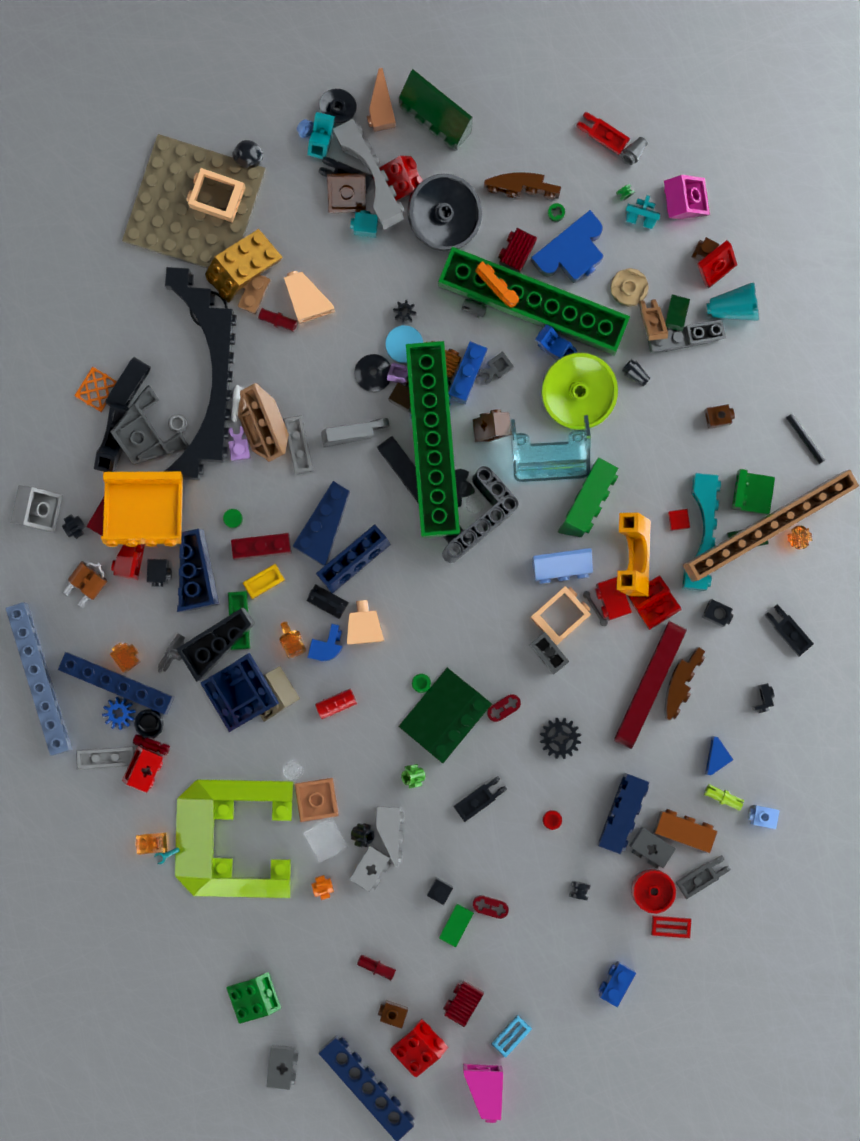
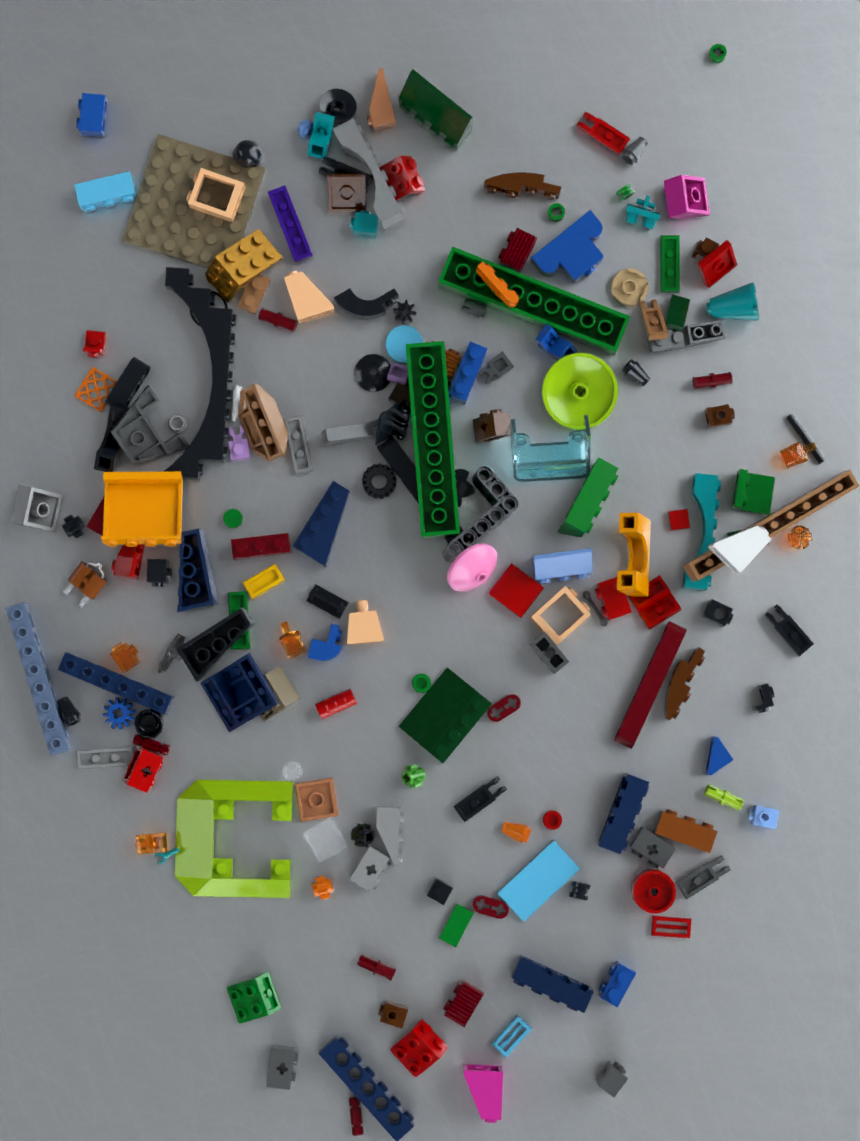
dark blue brick [316,524,391,594] -> none
black dish [407,174,482,251] -> none
black gear [540,718,581,759] -> none
none -> black cone [57,697,81,727]
none -> medium azure brick [74,171,137,212]
none -> blue brick [76,93,108,137]
none -> red bracket [83,330,106,358]
none -> dark purple plate [268,185,313,263]
none -> black arch [334,288,399,320]
none -> dark red axle [348,1096,364,1136]
none -> black tyre [362,463,397,499]
none -> black hinge [375,399,411,446]
none -> bright pink dish [447,543,498,592]
none -> red slope [488,563,544,618]
none -> medium azure tile [497,840,580,922]
none -> orange cone [502,821,532,843]
none -> dark blue wedge [511,954,594,1013]
none -> dark grey brick [595,1061,628,1097]
none -> green tile [660,235,680,293]
none -> dark red pin [692,372,733,389]
none -> white slope [708,526,772,574]
none -> green bush [709,44,727,63]
none -> clear orange piece [780,442,817,469]

